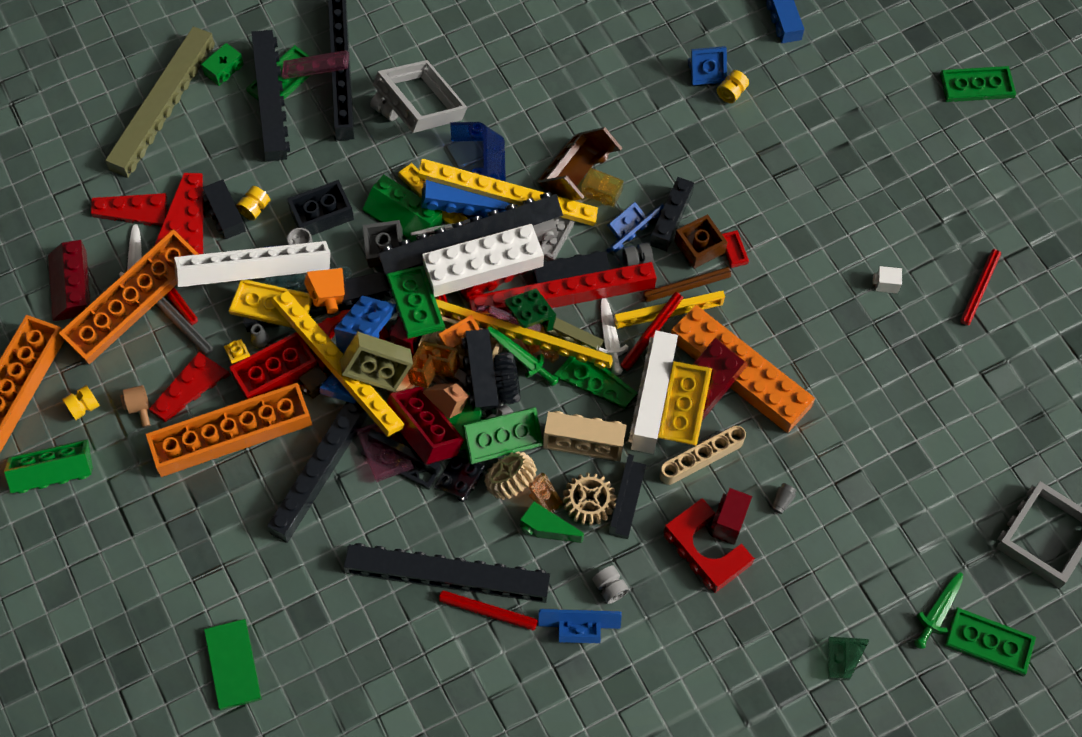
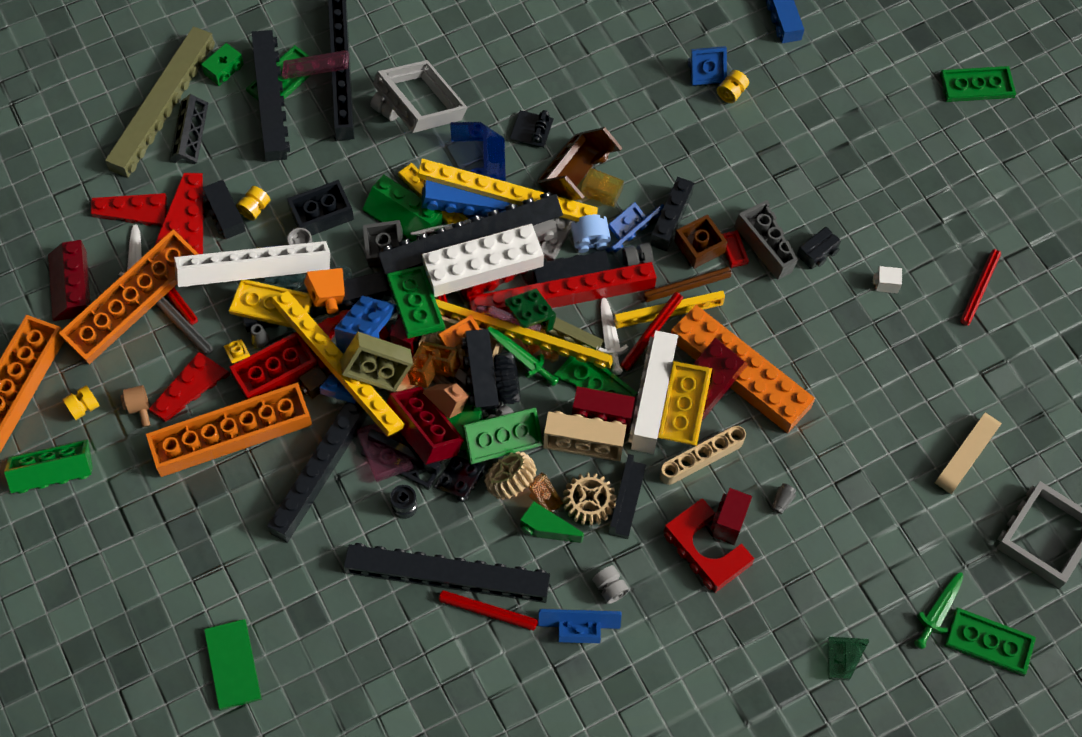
none -> black fence [169,94,209,164]
none -> black wheel [390,485,418,519]
none -> black hinge [510,110,554,148]
none -> light blue brick [571,214,611,253]
none -> dark red brick [572,386,635,434]
none -> dark grey wedge [734,200,798,280]
none -> black brick [797,227,841,269]
none -> tan beam [935,412,1002,494]

